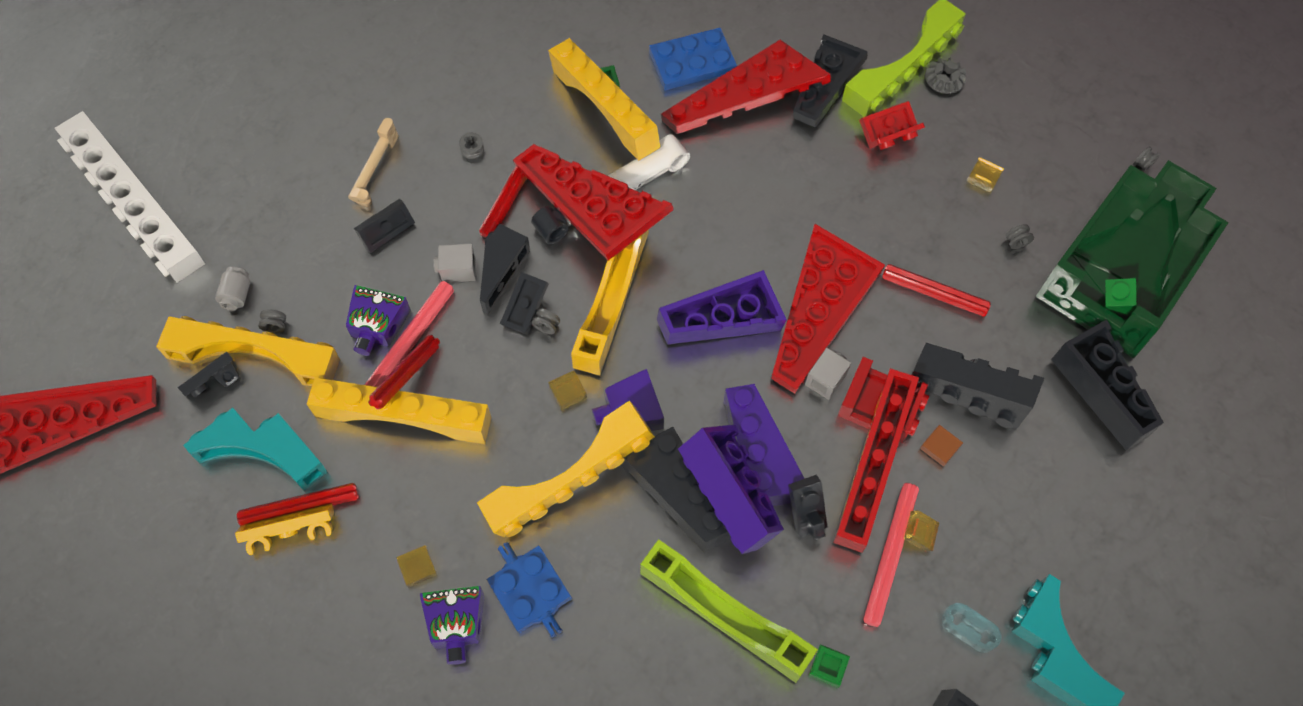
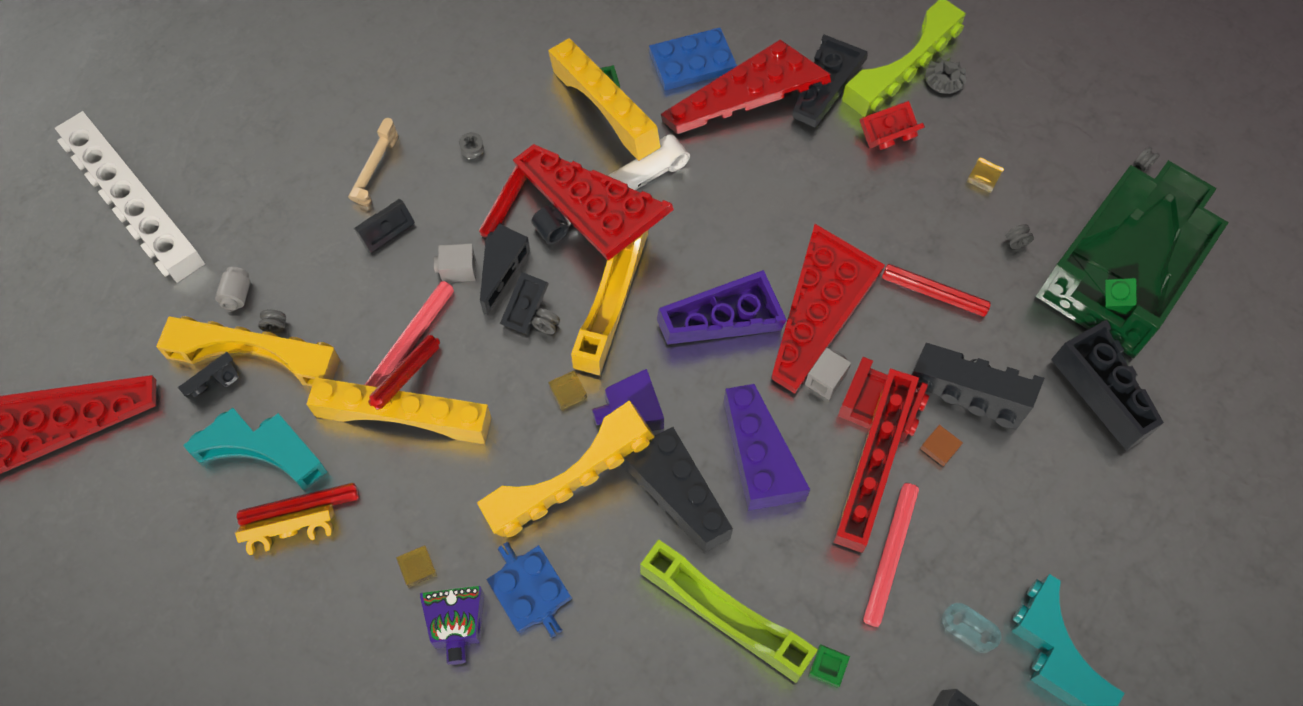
torso [346,285,411,356] -> none
dark purple wedge [678,425,784,554] -> none
black hinge [788,475,828,540] -> none
clear yellow tile [904,510,939,551] -> none

